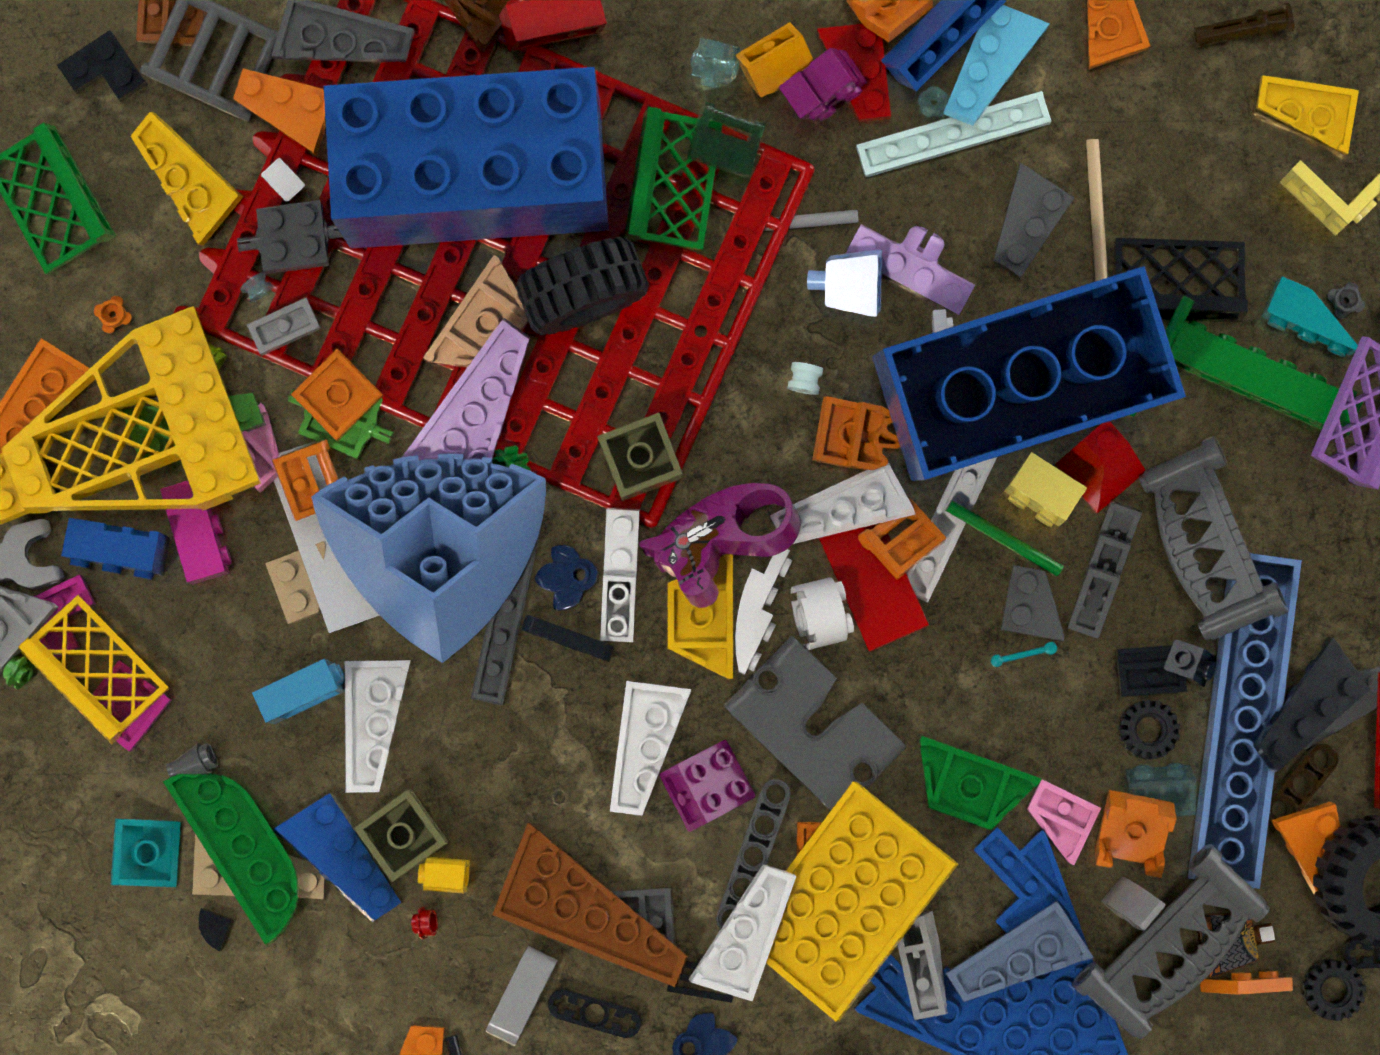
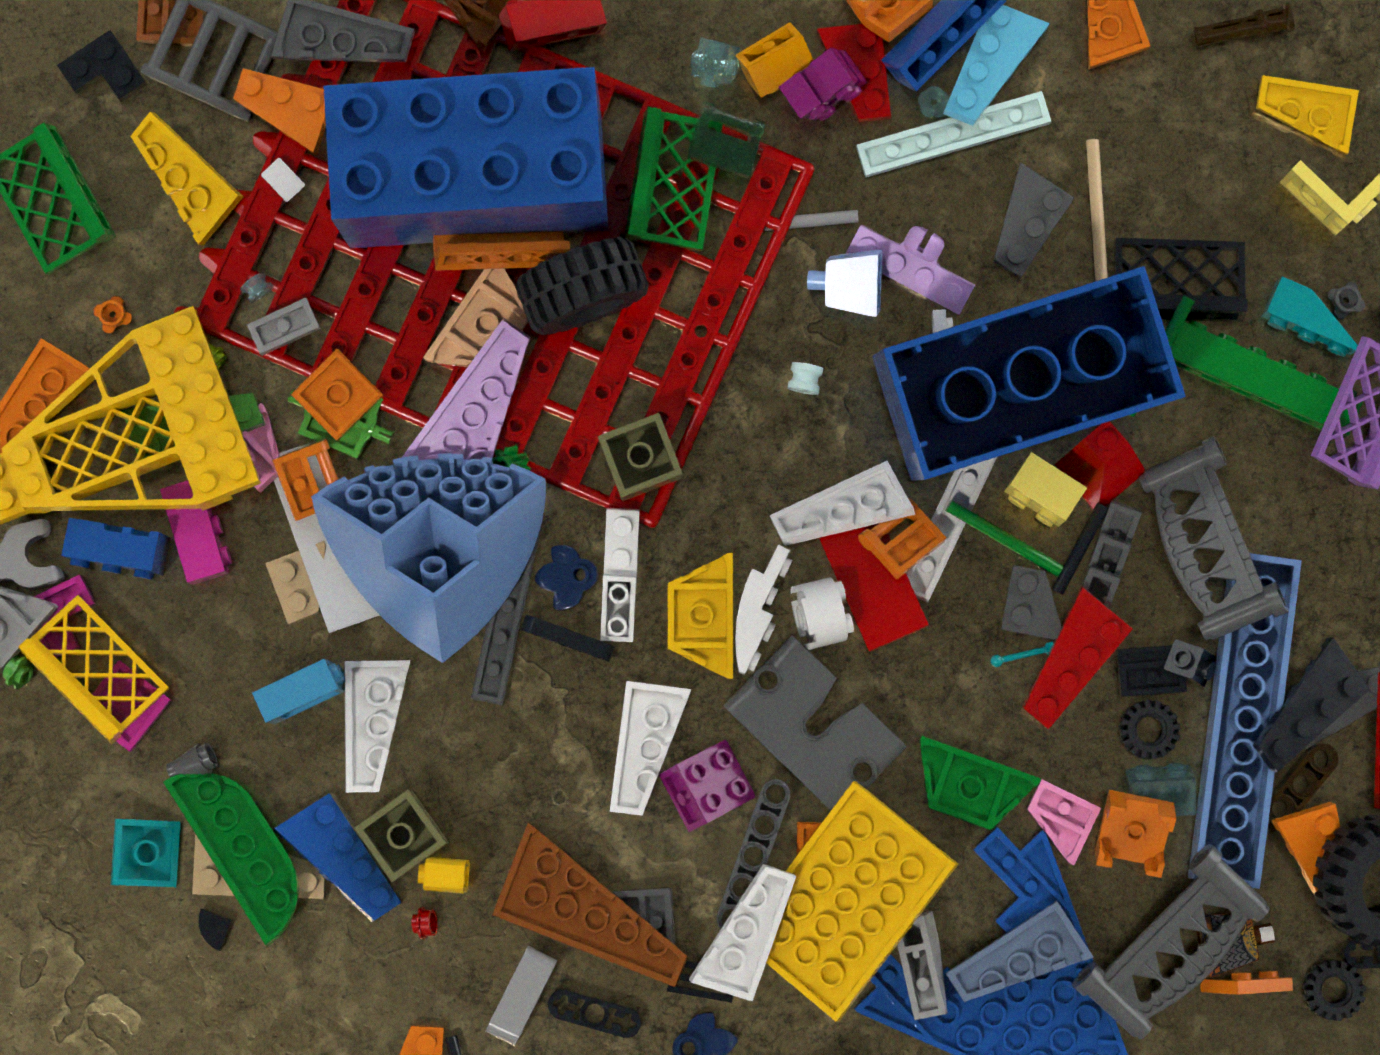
dark grey plate [237,200,343,275] -> none
magenta animal [638,483,801,608] -> none
orange plate [812,396,900,470] -> none
light grey slope [1101,876,1166,931] -> none
none -> orange fence [433,232,571,270]
none -> red wing [1022,586,1133,729]
none -> black bar [1052,503,1108,595]

